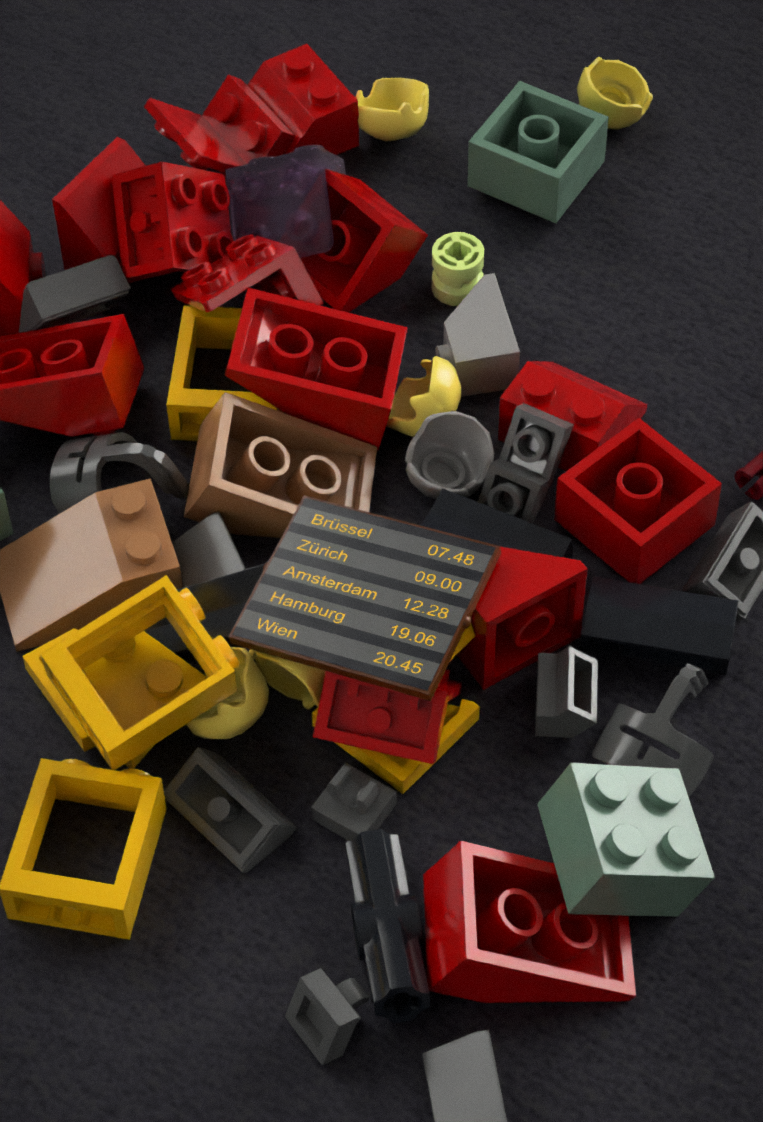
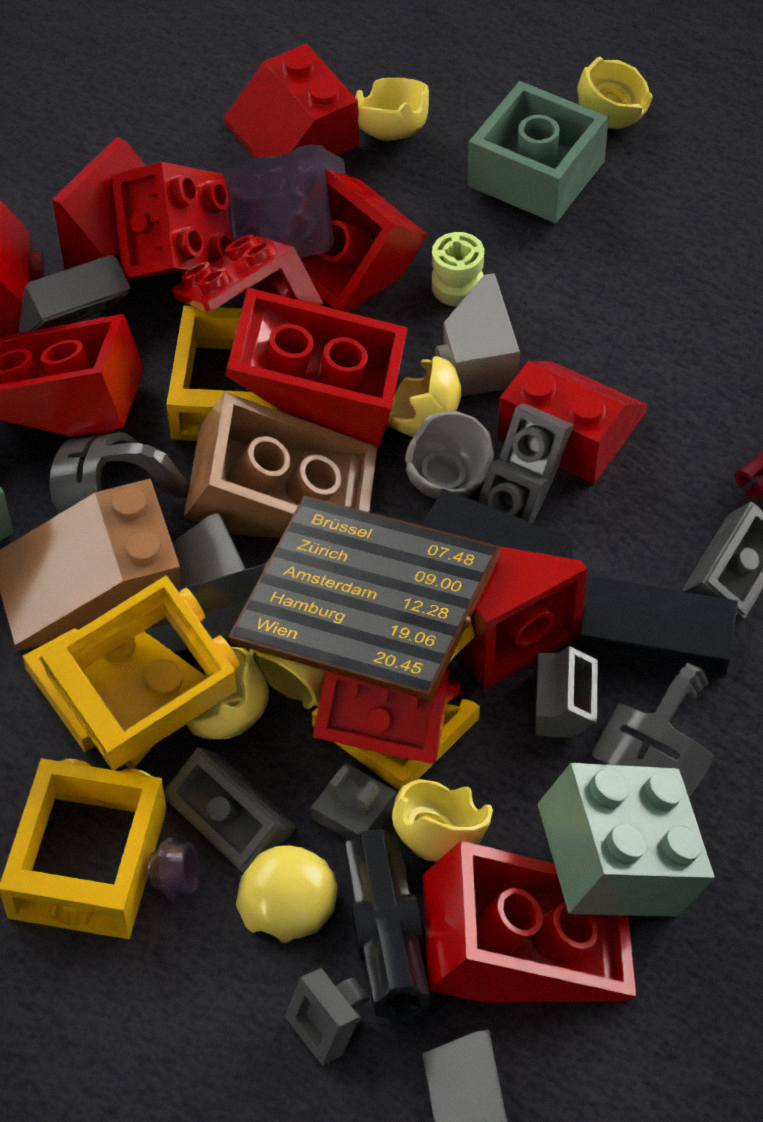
red bracket [144,74,295,185] -> none
red brick [554,418,722,584] -> none
none -> plate [148,838,199,901]
none -> light yellow hair [236,845,338,943]
none -> light yellow hair [392,779,493,862]

